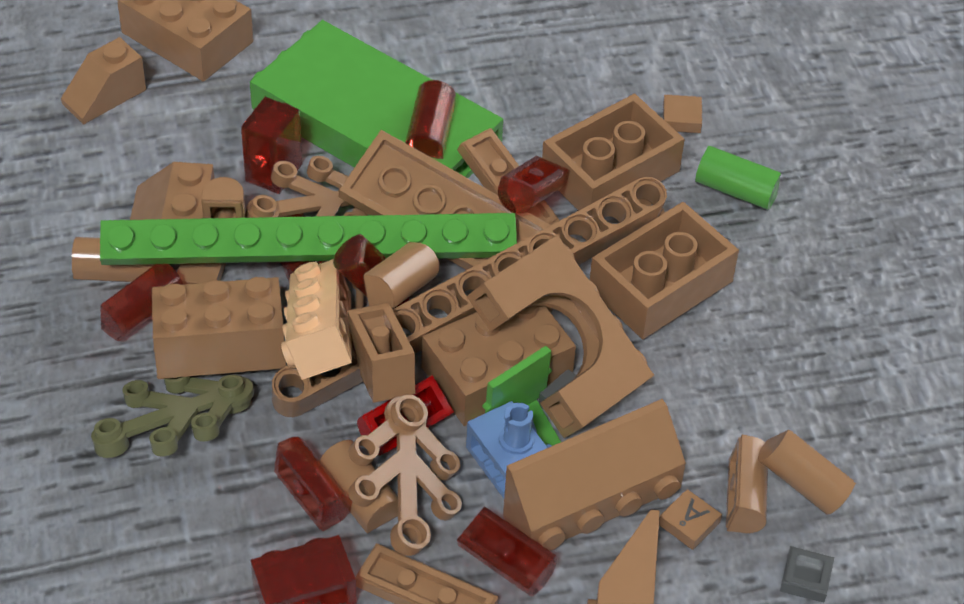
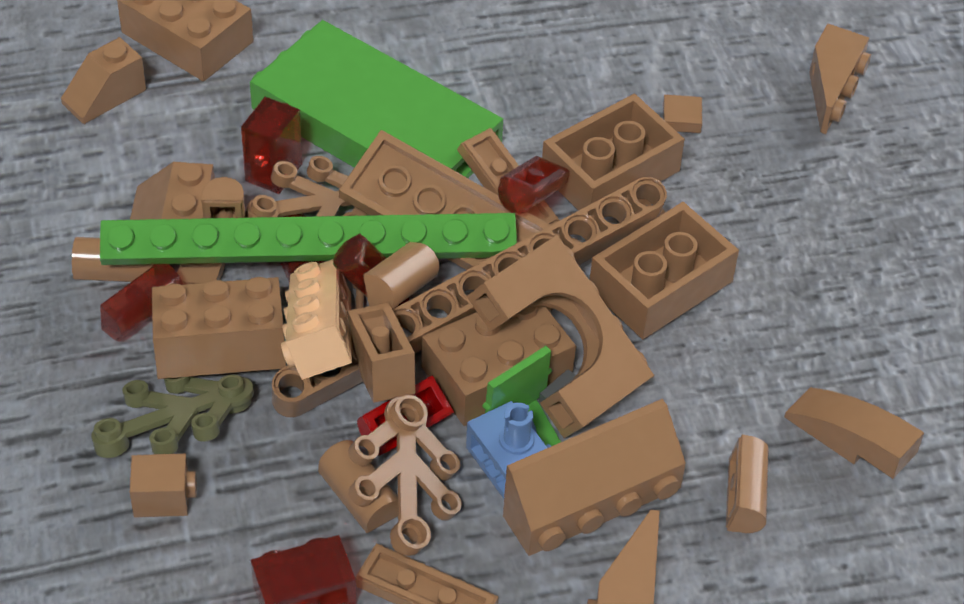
clear red brick [274,437,353,532] -> none
clear red brick [405,80,456,159] -> none
clear red brick [457,506,557,596] -> none
medium nougat tile [659,489,722,550] -> none
bright green brick [695,146,781,210] -> none
medium nougat brick [758,430,856,515] -> none
dark grey tile [780,546,835,603] -> none
none -> medium nougat brick [130,454,197,517]
none -> medium nougat slope [784,387,924,479]
none -> medium nougat slope [809,23,871,134]

